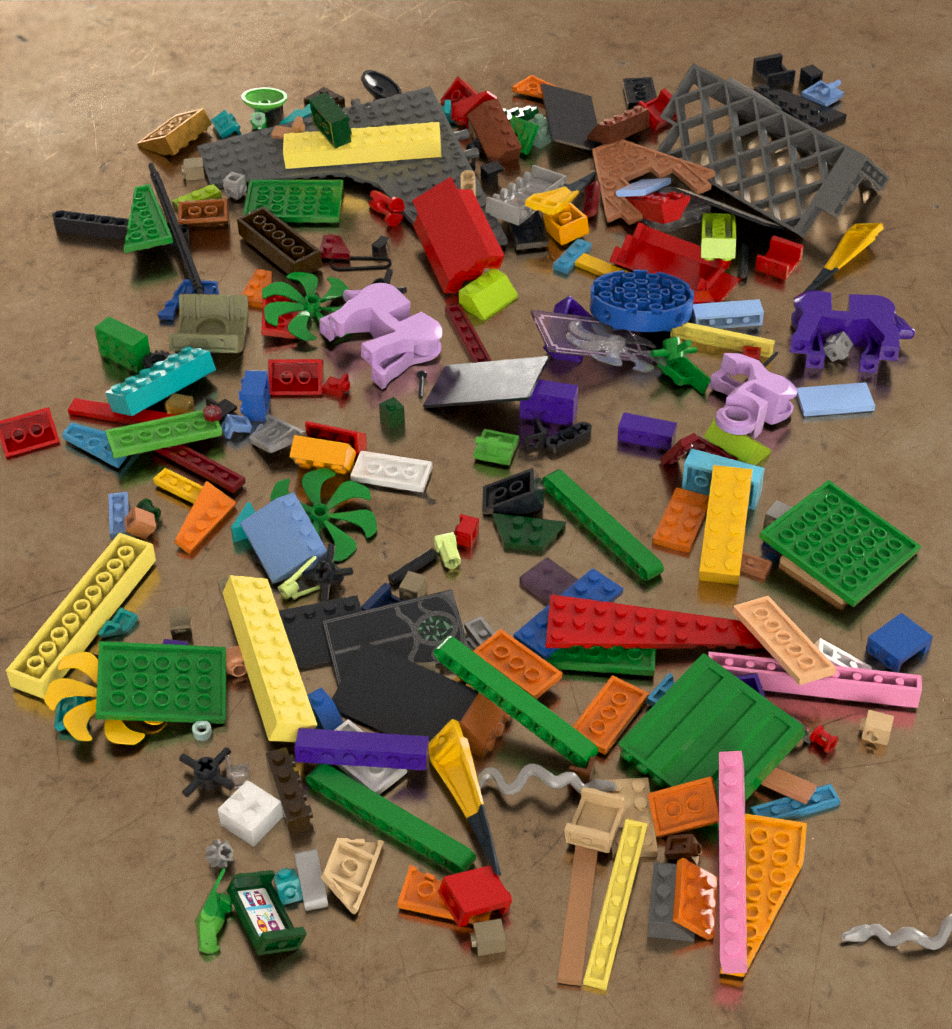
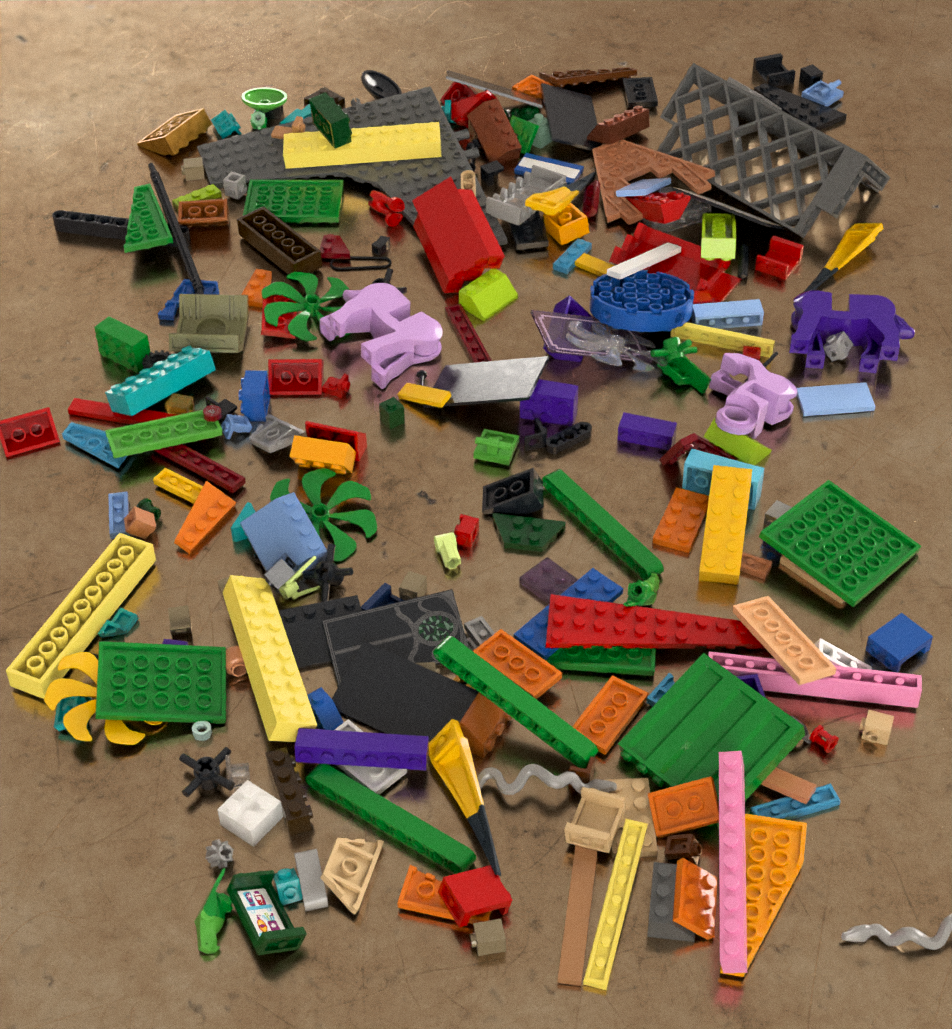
white plate [350,451,433,492] -> none
black axle [388,548,437,585] -> none
red panel [637,88,677,132] -> none
none -> brick [264,553,299,589]
none -> yellow tile [397,383,451,408]
none -> piece [446,70,543,108]
none -> tile [514,153,584,185]
none -> reddish brown wing [539,67,637,87]
none -> white tile [607,243,681,280]
none -> green animal [624,573,659,606]

